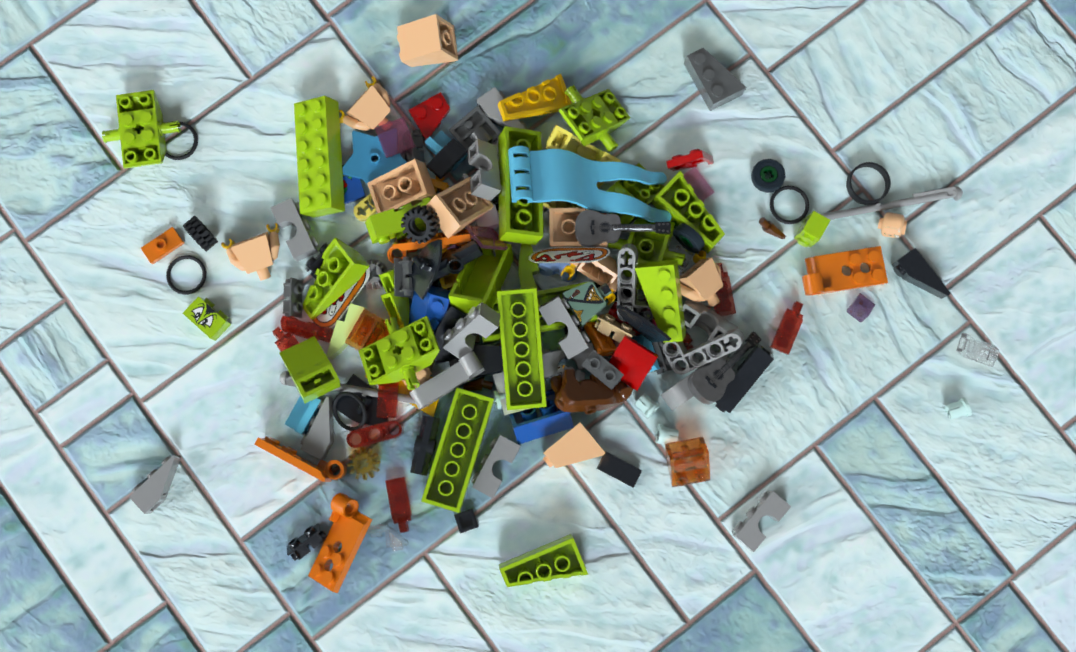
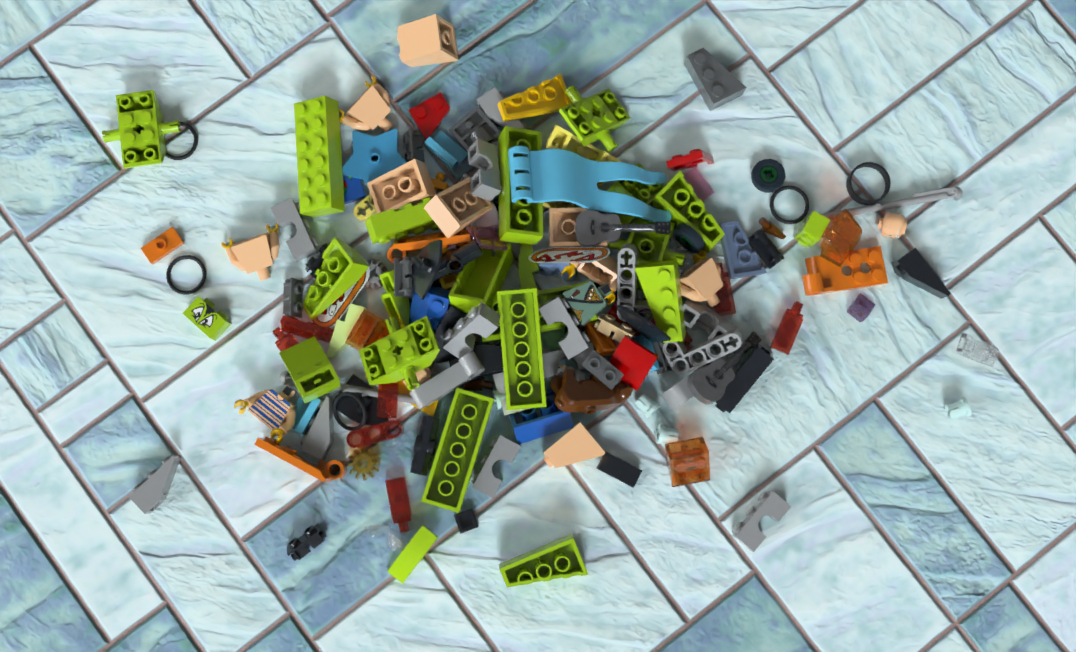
black tyre [183,216,218,252] -> none
orange hinge [308,493,373,593] -> none
clear pink piece [375,117,415,158] -> none
black tyre [401,205,440,244] -> none
black slope [426,138,468,179] -> none
none -> torso [234,385,297,443]
none -> lime slope [387,525,439,584]
none -> sand blue wing [718,220,767,280]
none -> black hinge [748,228,784,269]
none -> clear orange slope [820,209,863,267]

